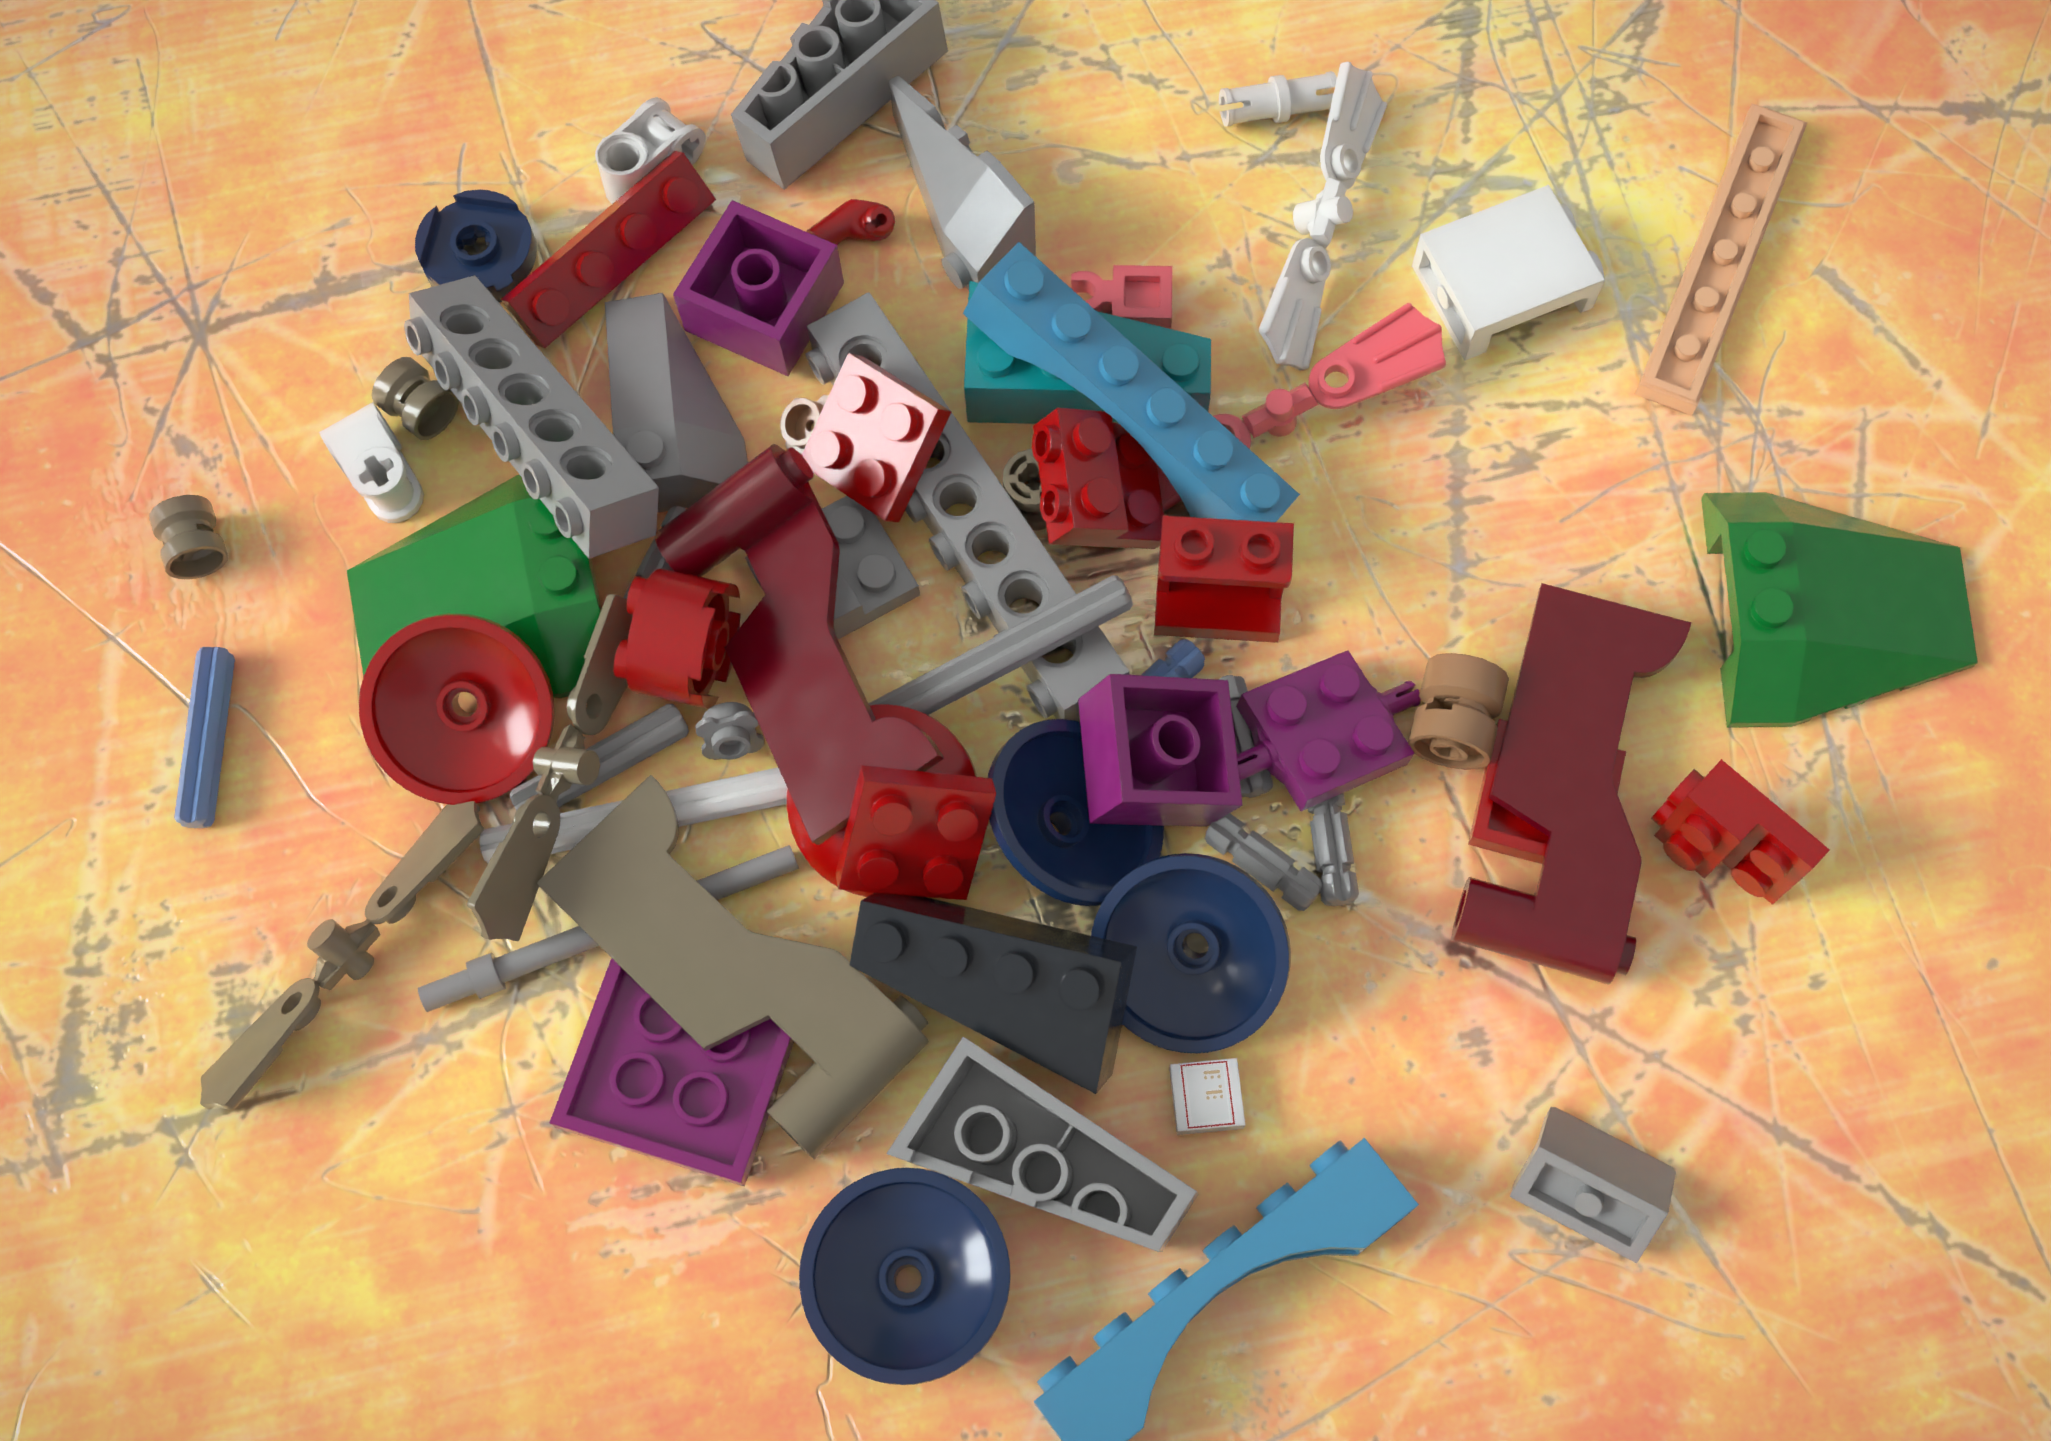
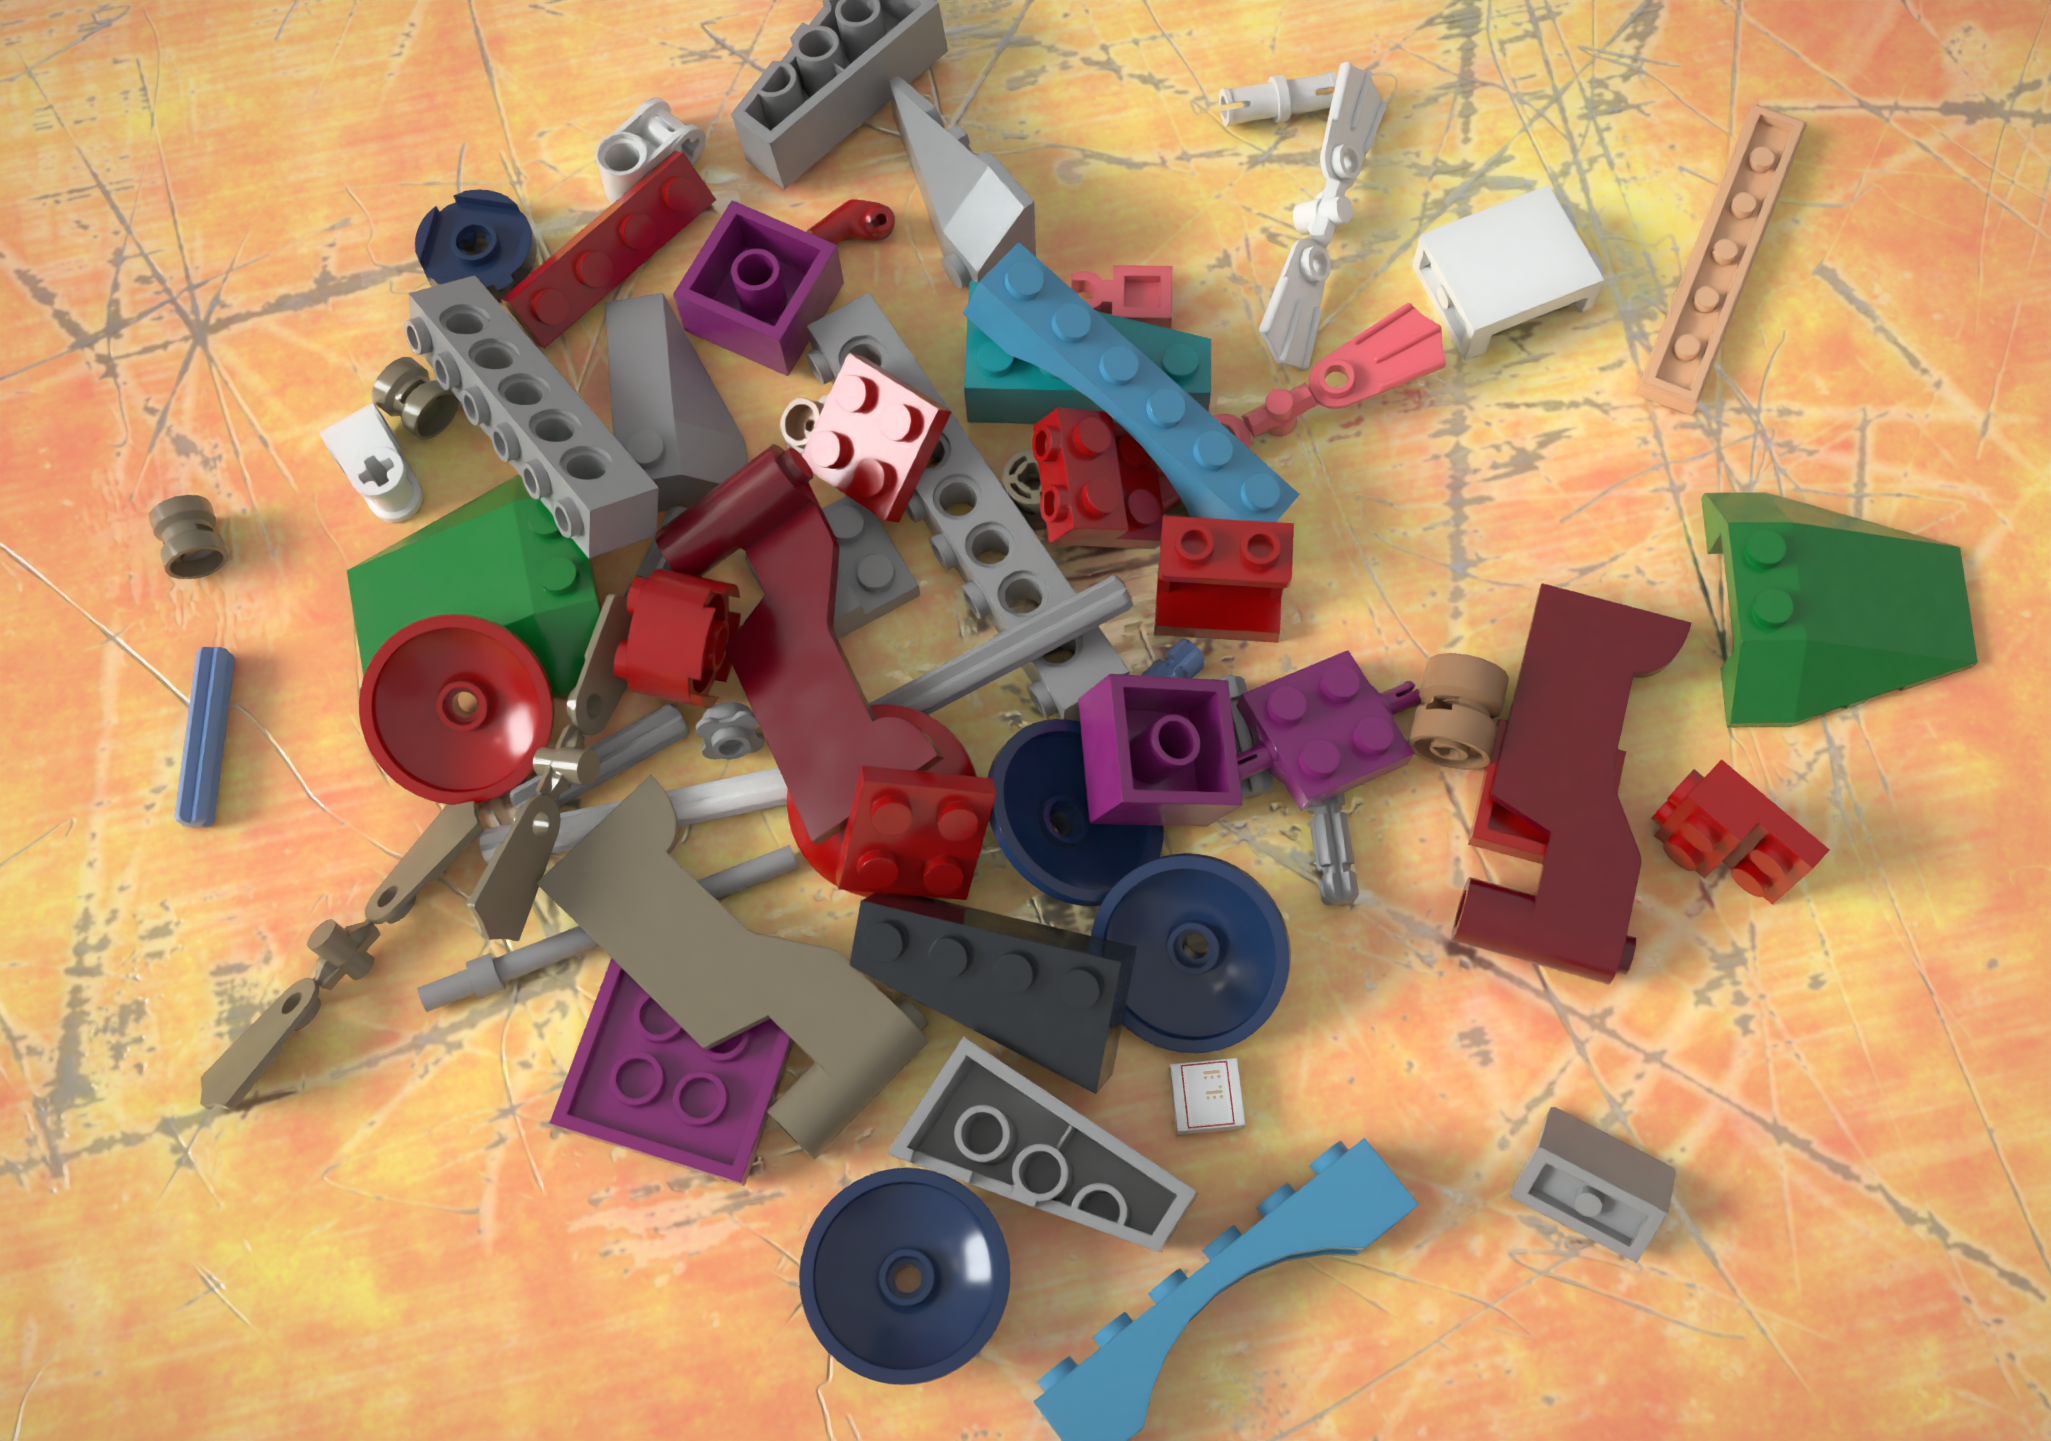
light grey axle [1205,813,1323,911] -> none

